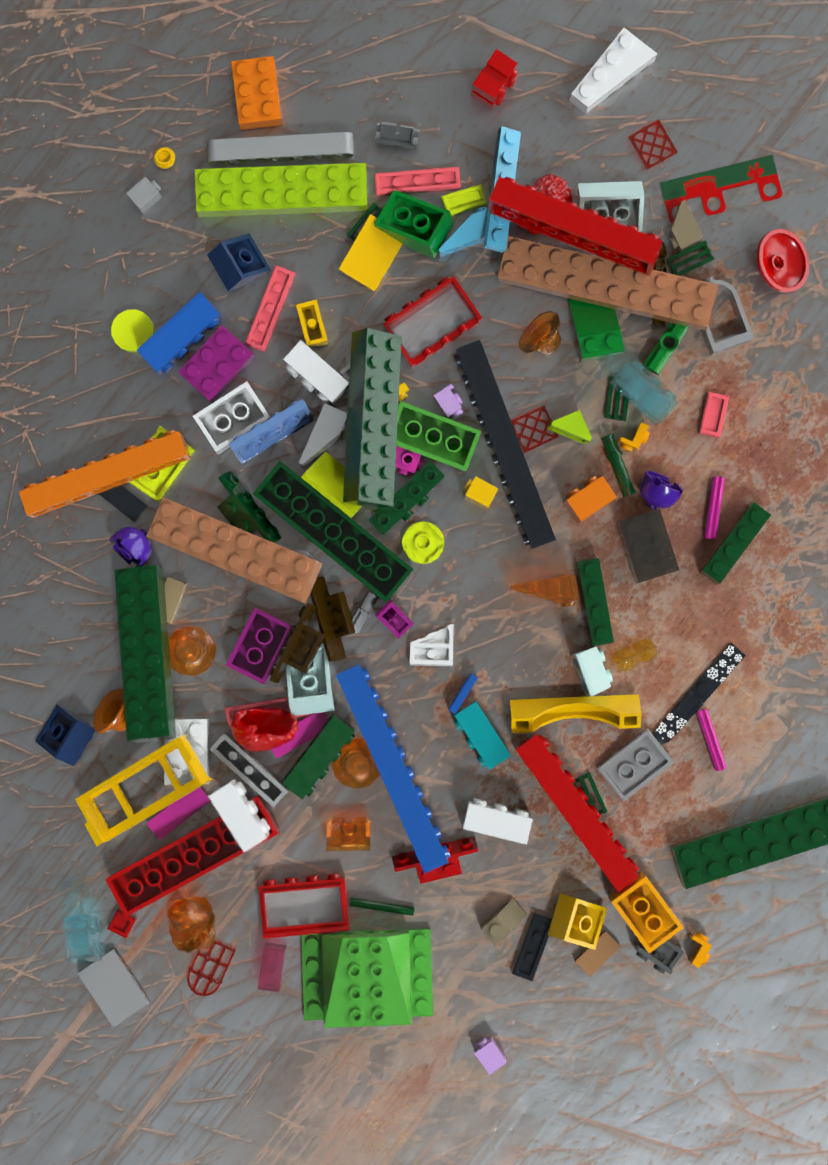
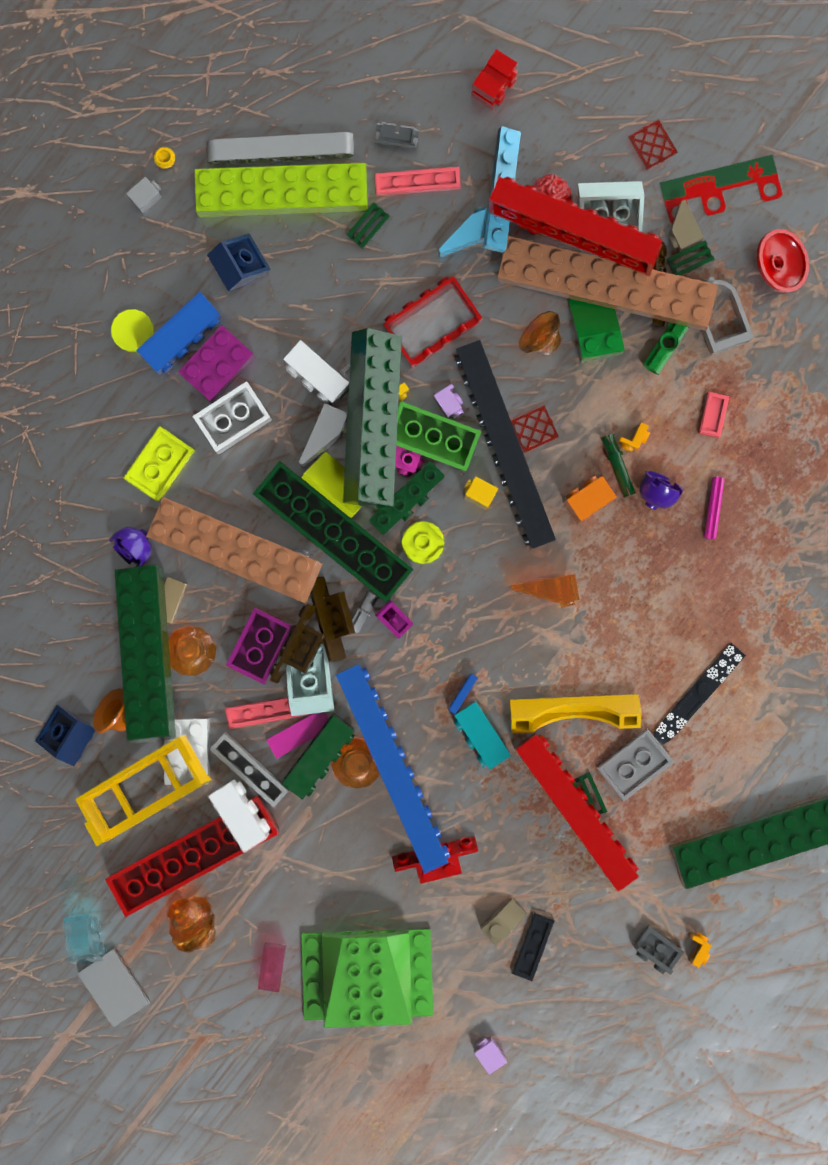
orange brick [19,430,191,518] -> none
black tile [98,485,148,522] -> none
red tile [107,909,137,938] -> none
dark pink tile [146,787,211,840] -> none
clear red window [187,936,236,996] -> none
dark green bracket [217,471,282,543] -> none
medium blue plate [229,399,314,464] -> none
orange brick [231,56,283,131] -> none
red hair [231,708,299,752] -> none
coral tile [245,265,296,352] -> none
window [258,873,350,939] -> none
yellow brick [296,299,329,349] -> none
clear orange slope [326,817,371,851] -> none
yellow tile [338,214,403,292] -> none
dark green bar [350,898,415,916] -> none
green slope [374,190,454,259] -> none
white wing [410,624,454,666] -> none
neon yellow tile [441,184,488,217] -> none
white brick [462,798,533,845] -> none
lime slope [547,410,592,445] -> none
yellow slope [548,894,607,950] -> none
white wedge [569,28,657,114] -> none
light aqua slope [571,646,613,696] -> none
medium nougat tile [575,931,621,977] -> none
dark green brick [576,558,614,647] -> none
dark green tile [604,376,632,422] -> none
light orange slope [608,871,684,954] -> none
clear light blue brick [609,360,678,426] -> none
clear yellow hinge [612,638,657,672] -> none
clear smoke brick [616,509,679,584] -> none
dark pink axle [696,709,726,771] -> none
dark green brick [700,502,771,585] -> none

